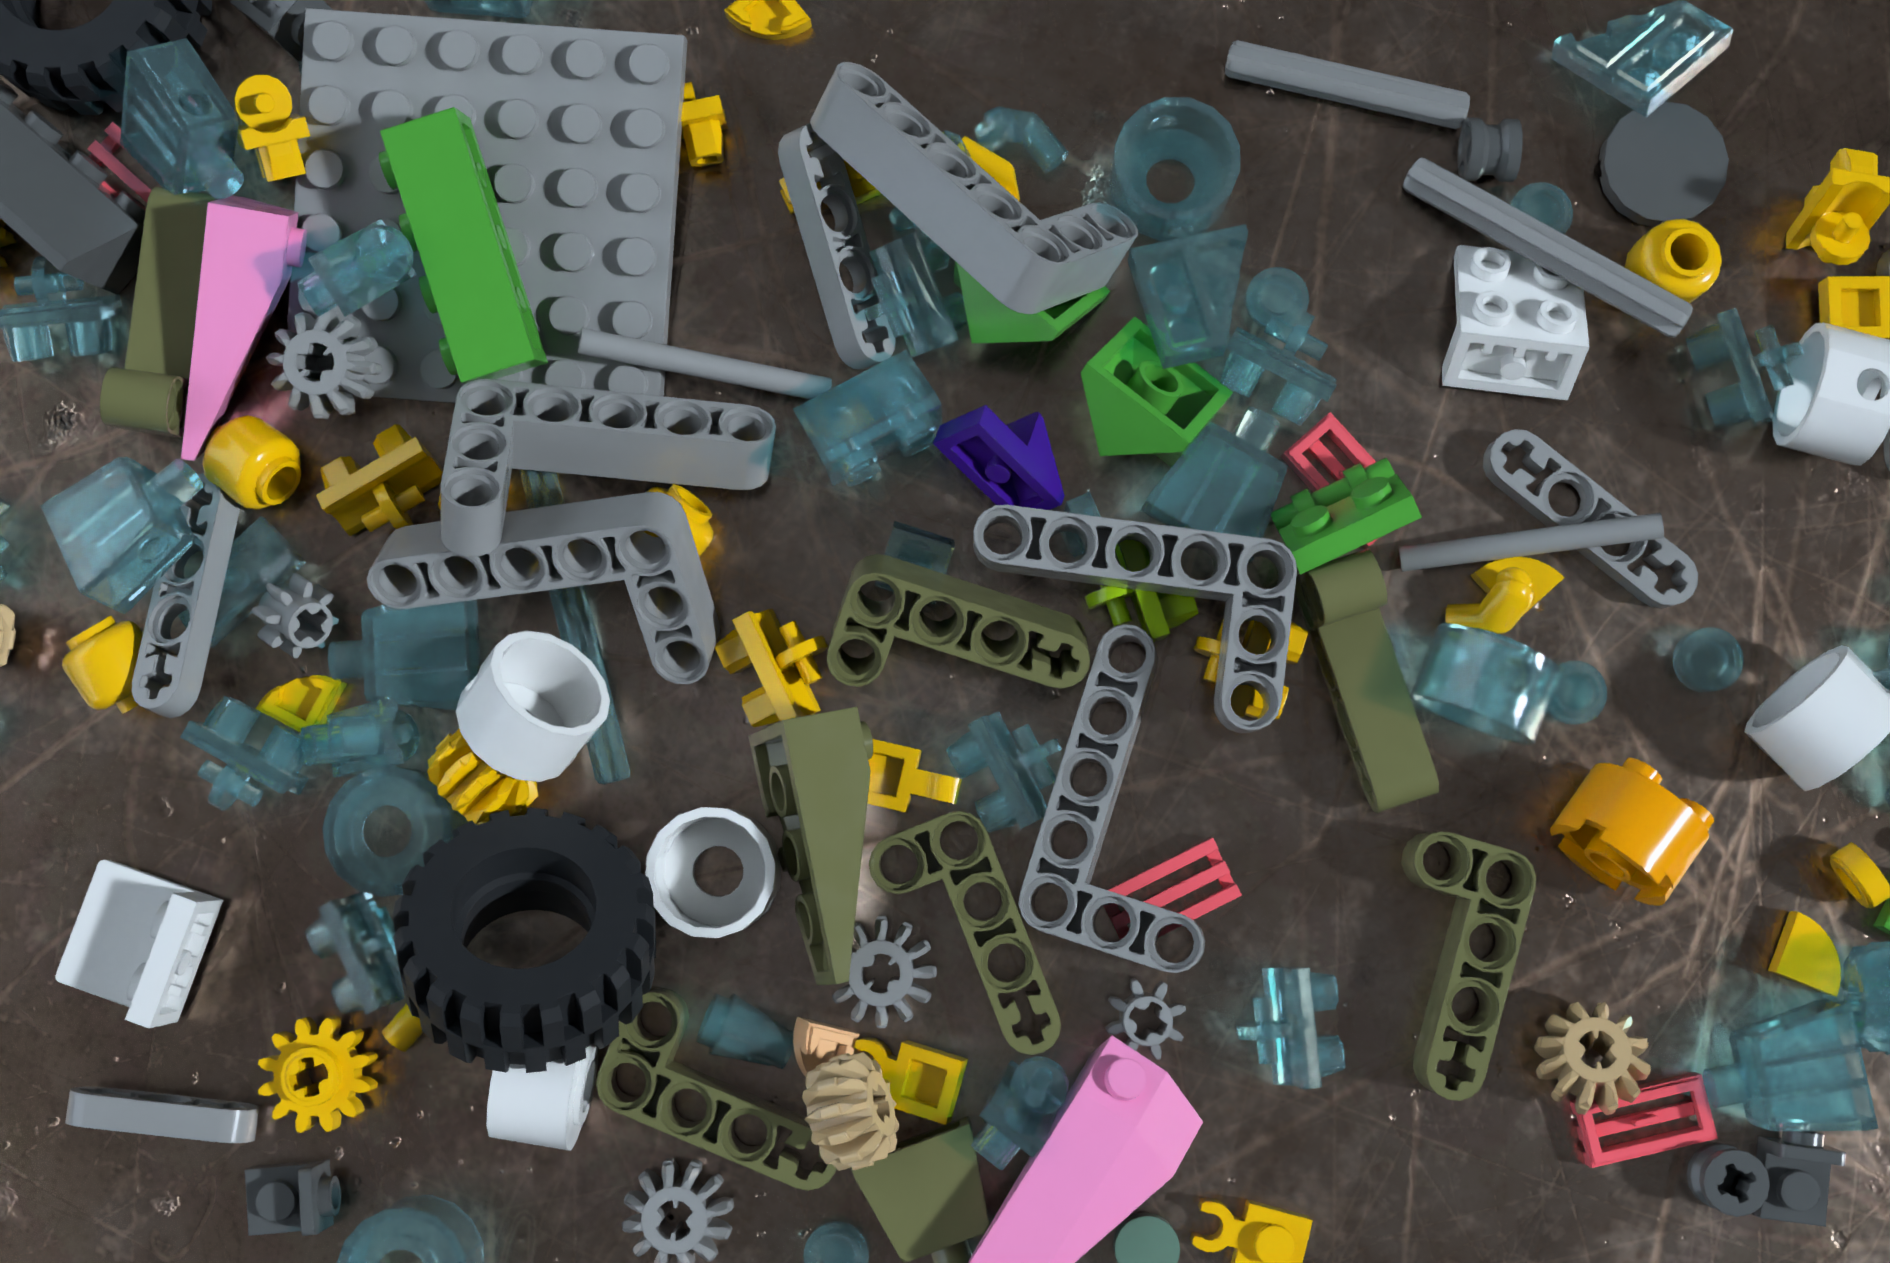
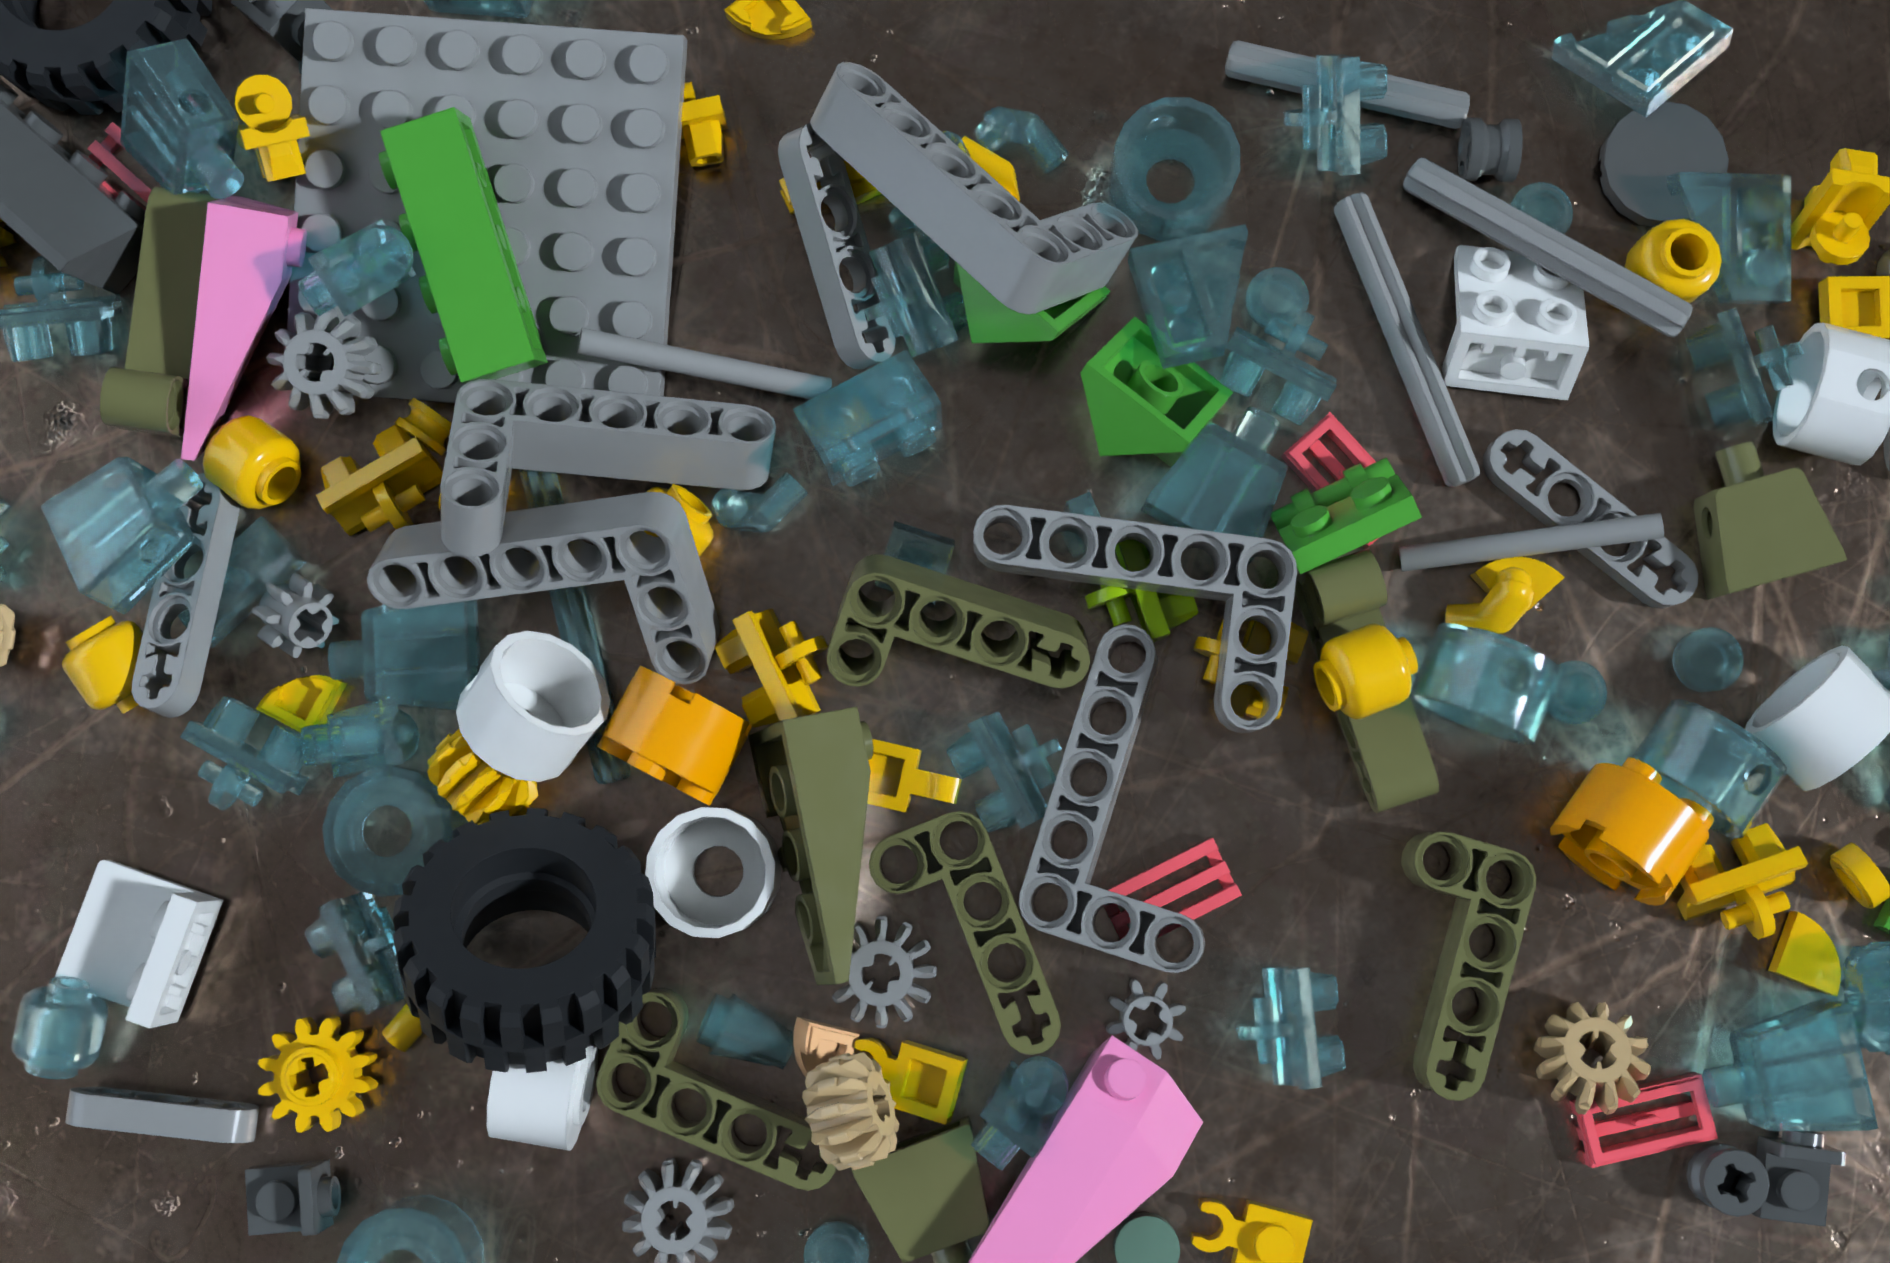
dark purple slope [933,405,1065,510] -> none
none -> clear light blue head [11,976,108,1079]
none -> yellow bush [395,398,452,456]
none -> light orange brick [597,666,753,806]
none -> clear light blue arm [711,471,809,533]
none -> clear light blue hips [1284,54,1387,176]
none -> yellow head [1313,623,1418,720]
none -> light grey axle [1334,192,1480,487]
none -> clear light blue piece [1631,699,1787,838]
none -> clear light blue wing [1667,172,1791,304]
none -> yellow hips [1677,823,1808,939]
none -> olive torso [1693,441,1847,600]

